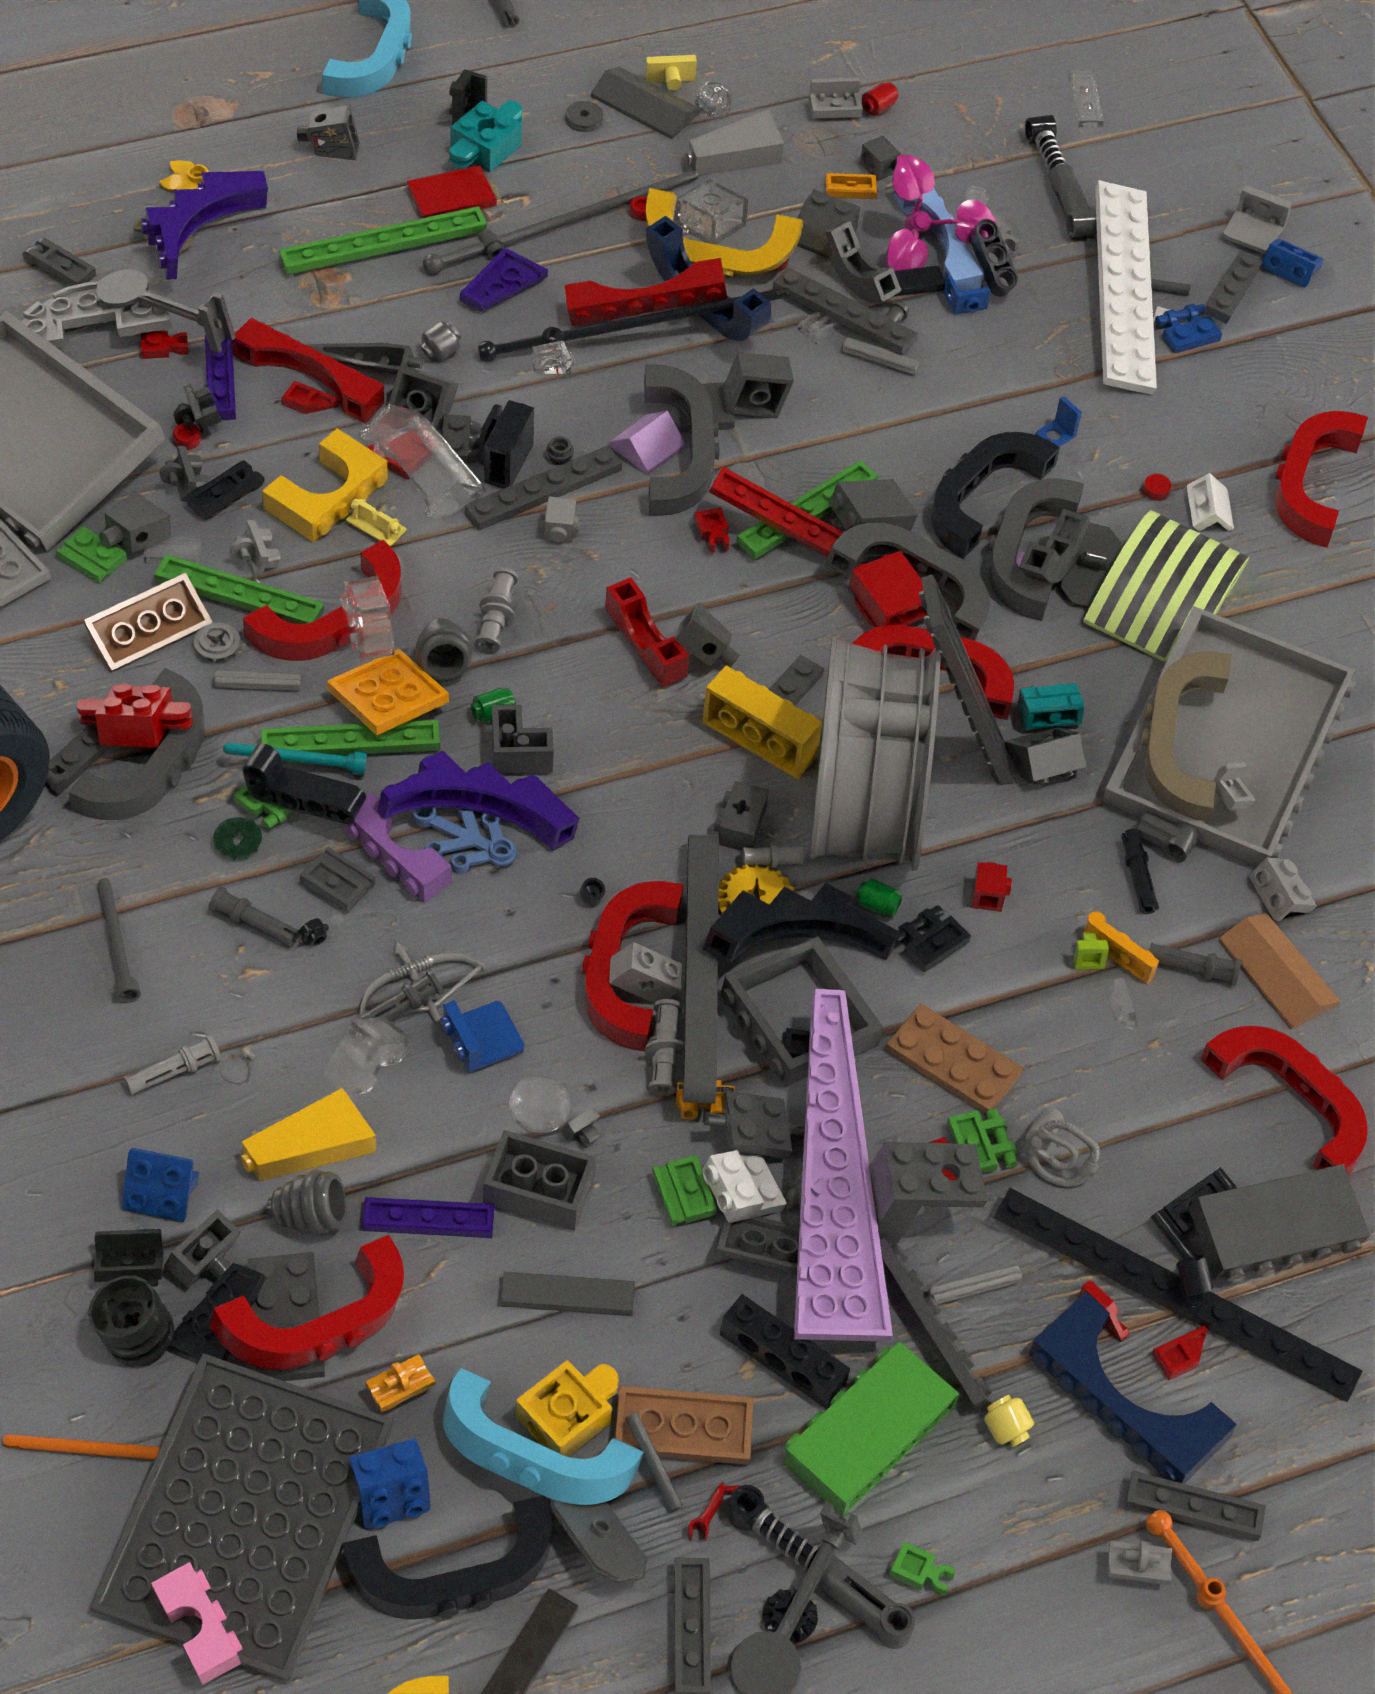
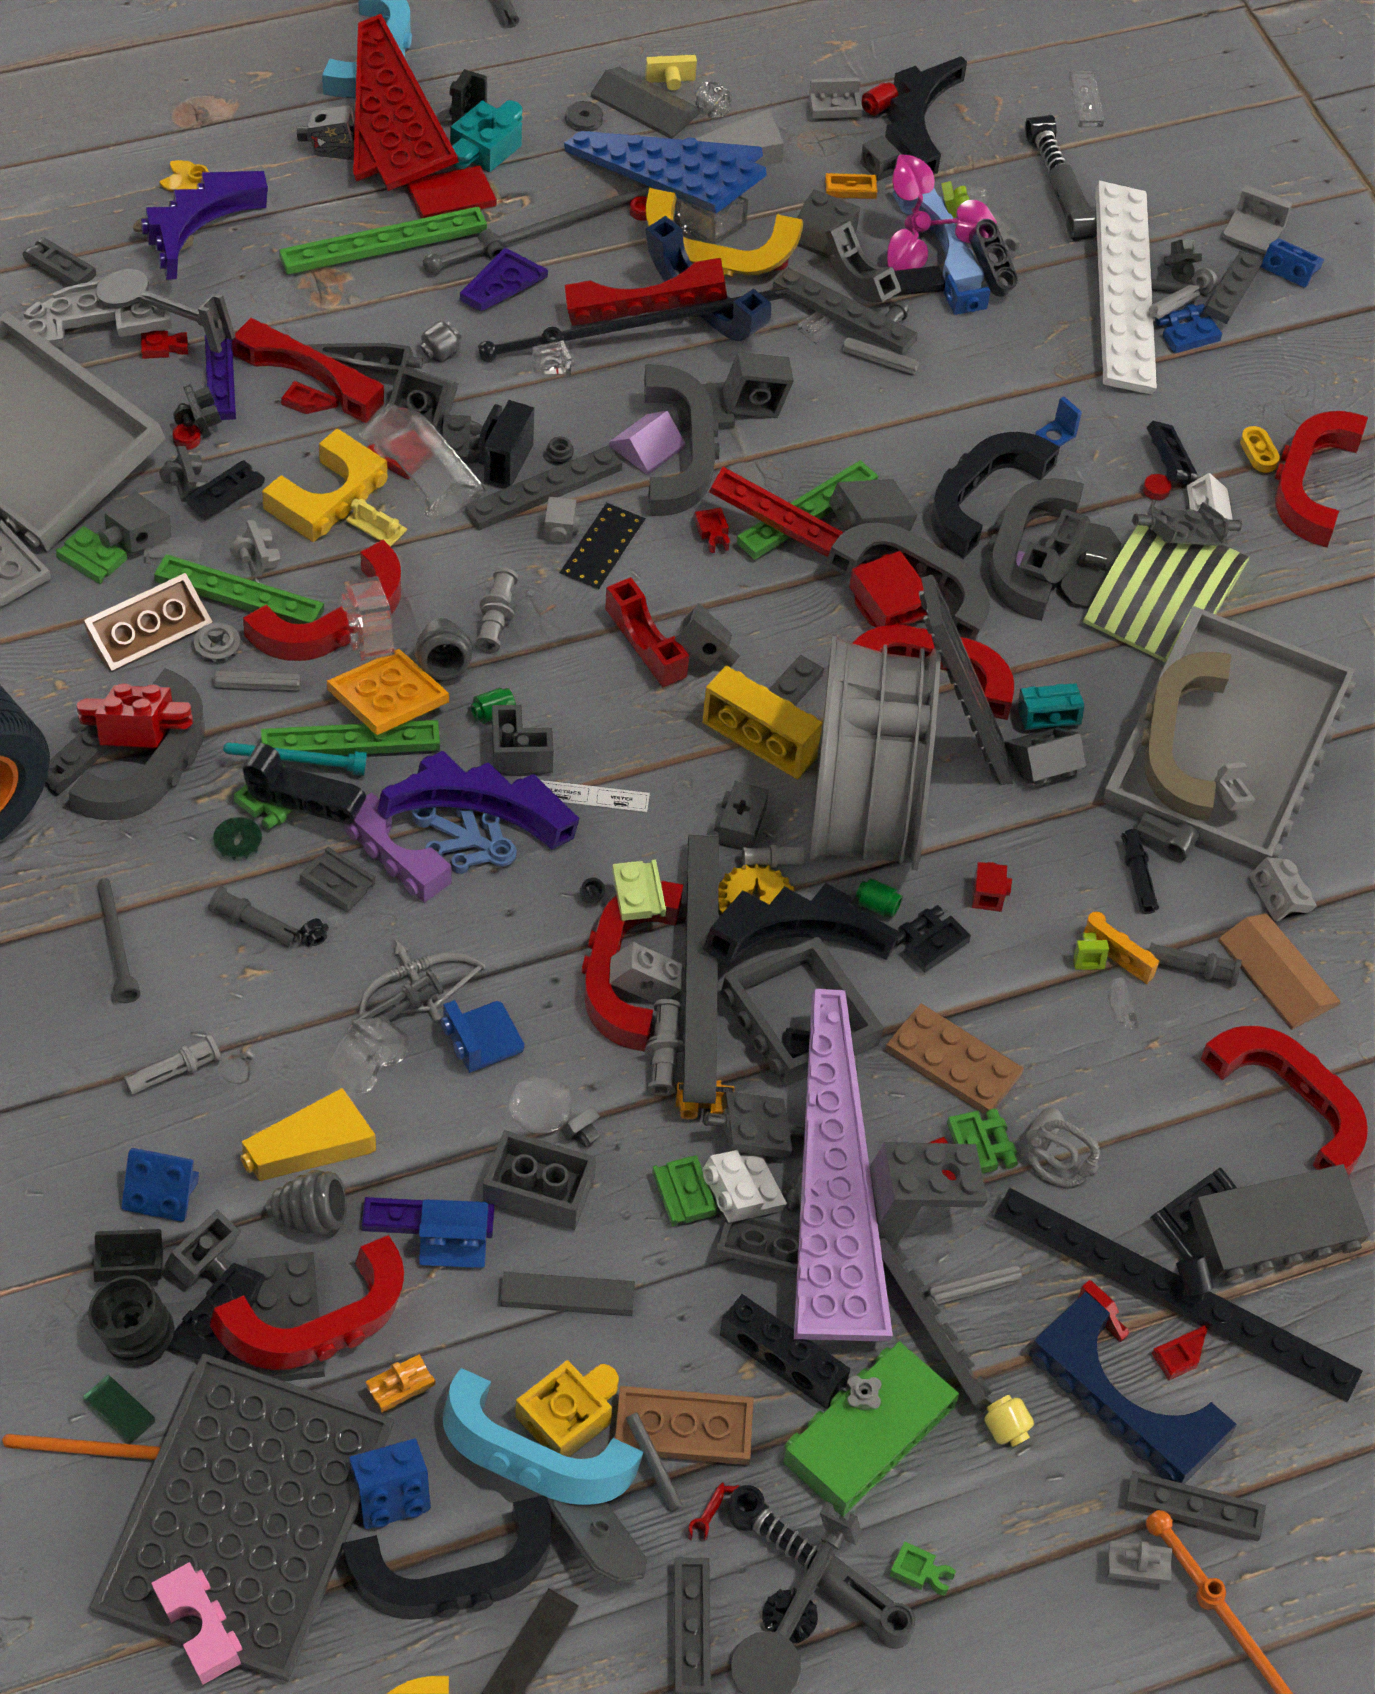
none -> clear green tile [83,1374,155,1444]
none -> red wing [353,14,459,191]
none -> blue bracket [419,1199,488,1268]
none -> white sticker [541,780,650,812]
none -> black sticker [559,502,646,590]
none -> blue wing [564,131,767,214]
none -> yellowish green plate [612,859,666,921]
none -> light grey plate [847,1376,882,1410]
none -> black arch [885,56,967,175]
none -> lime tile [941,181,969,218]
none -> dark grey plate [1132,499,1242,546]
none -> black plate [1147,420,1197,485]
none -> light grey axle [1149,284,1200,319]
none -> pearl dark grey hips [1164,239,1202,282]
none -> light grey plate [1193,268,1218,294]
none -> yellow plate [1240,426,1280,473]

